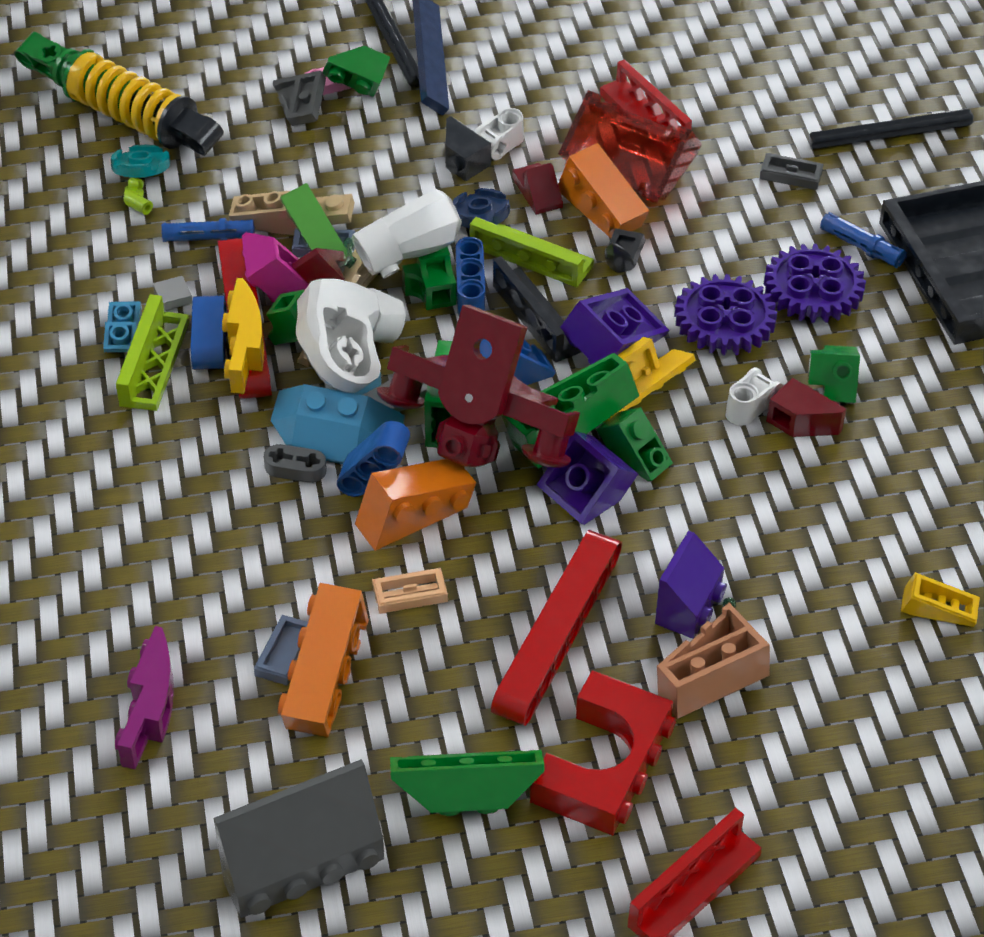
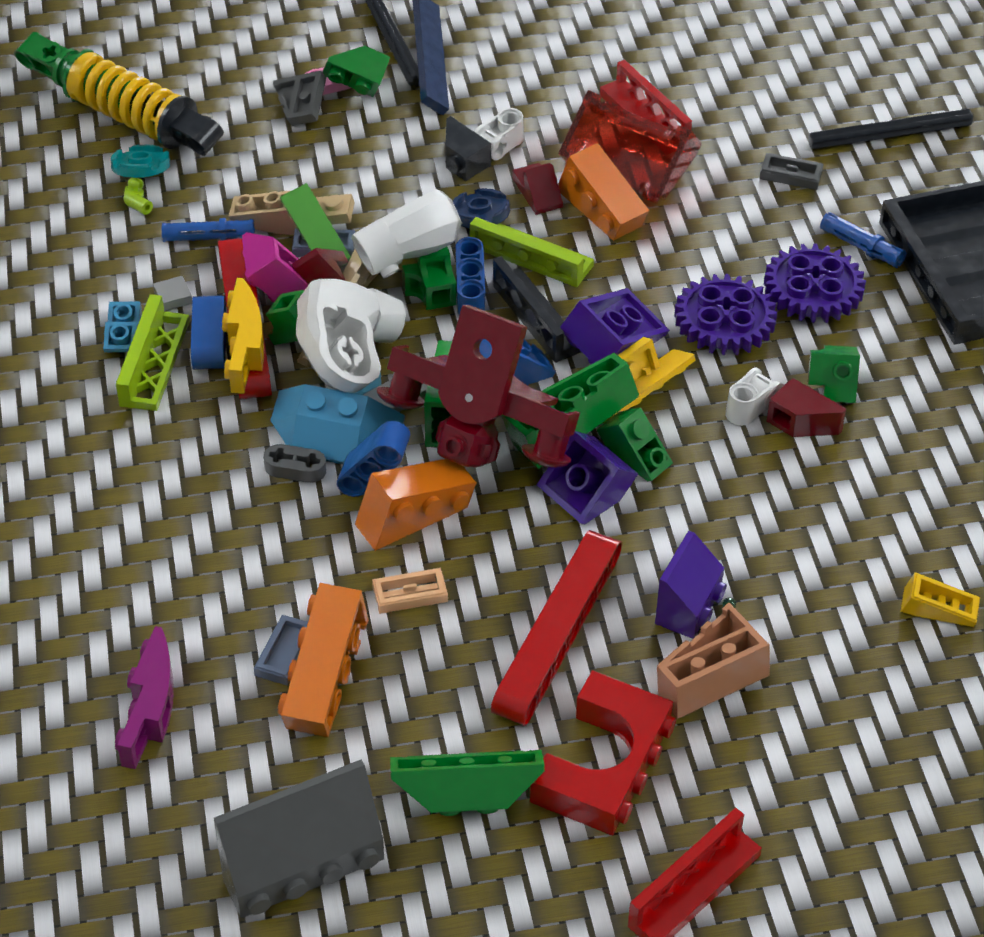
clear green hinge [343,238,357,269] -> none
black plate [604,228,646,273] -> none

